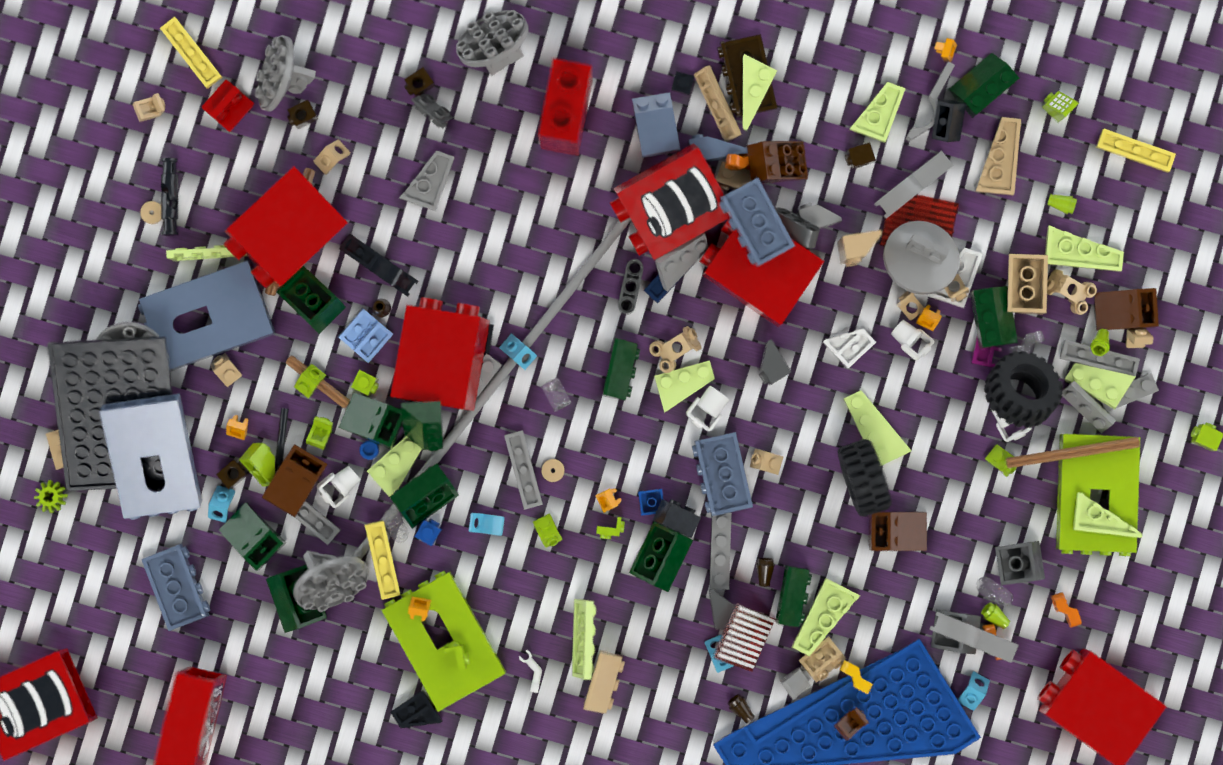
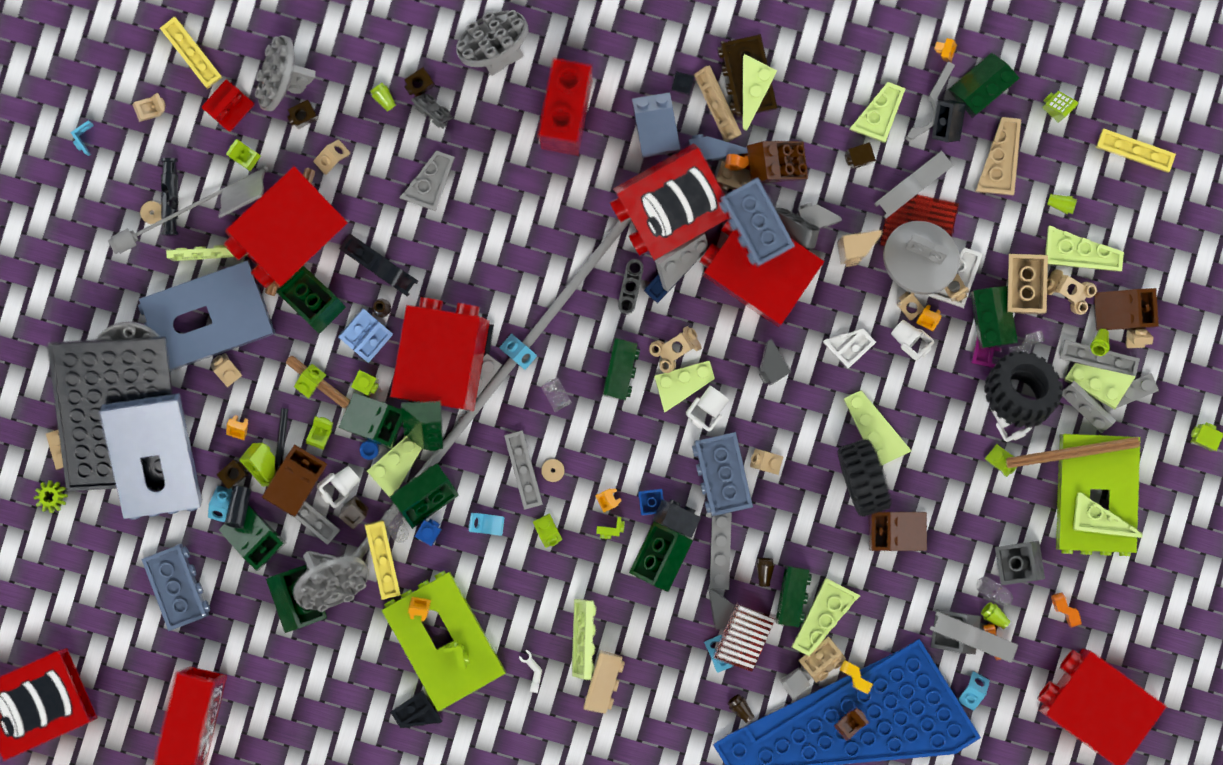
none -> medium azure bracket [70,121,94,156]
none -> light grey flag [108,166,268,254]
none -> black pin [225,486,252,528]
none -> lime bracket [226,139,261,172]
none -> dark brown brick [339,496,369,529]
none -> lime cone [370,83,396,112]

